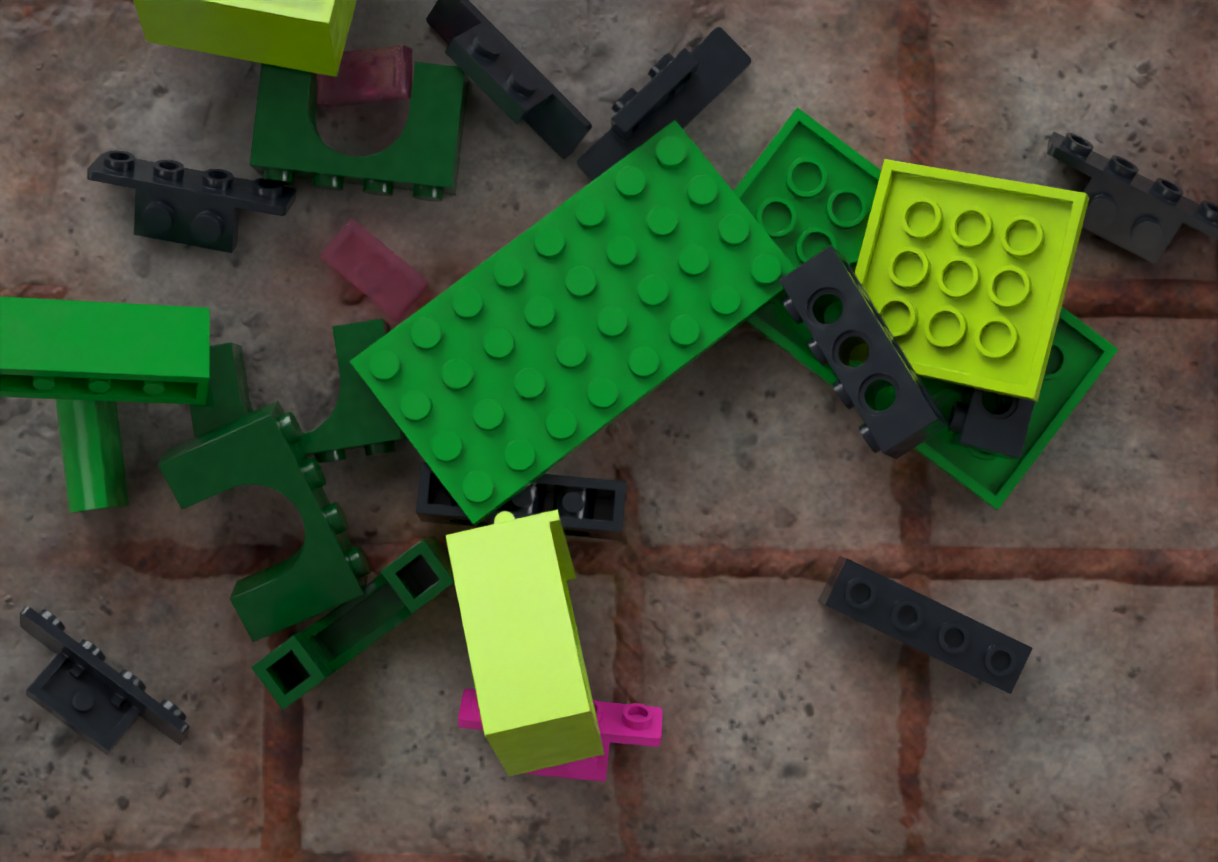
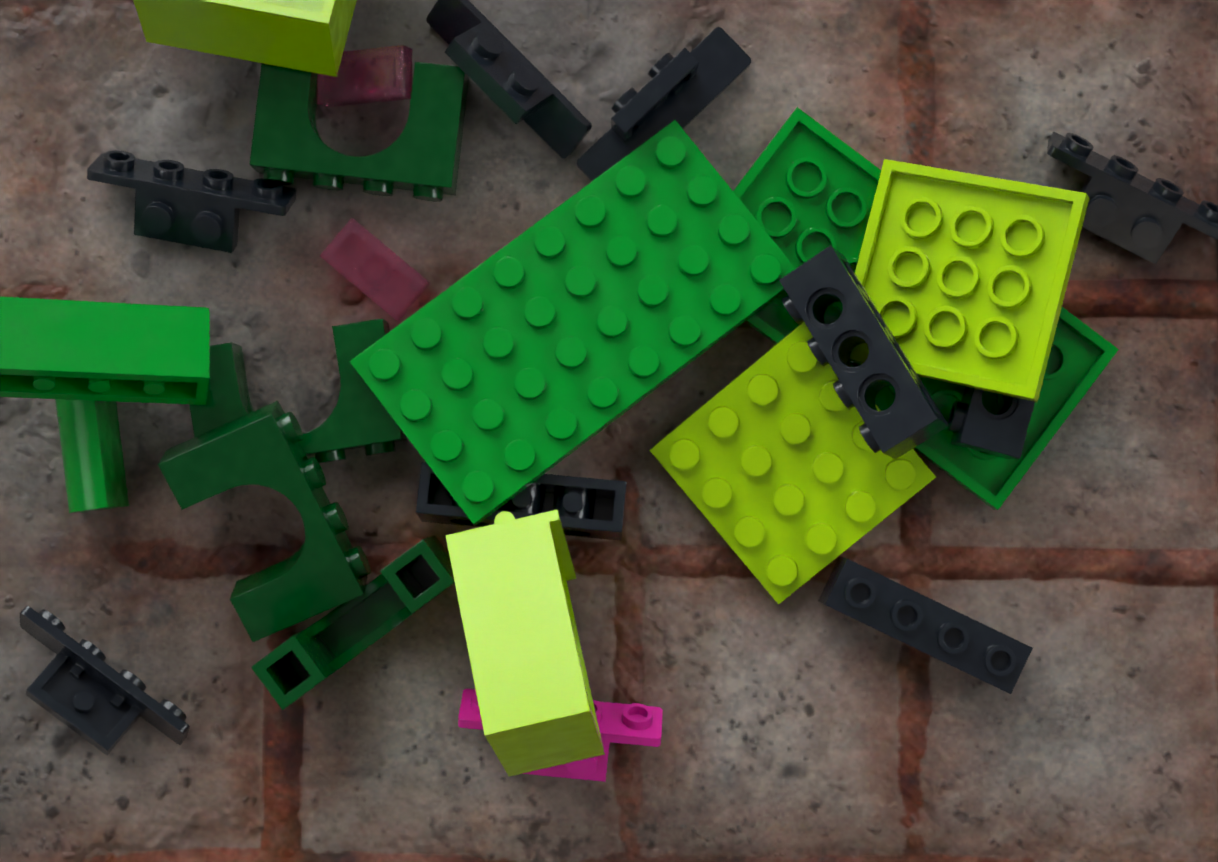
none -> lime plate [650,322,936,604]

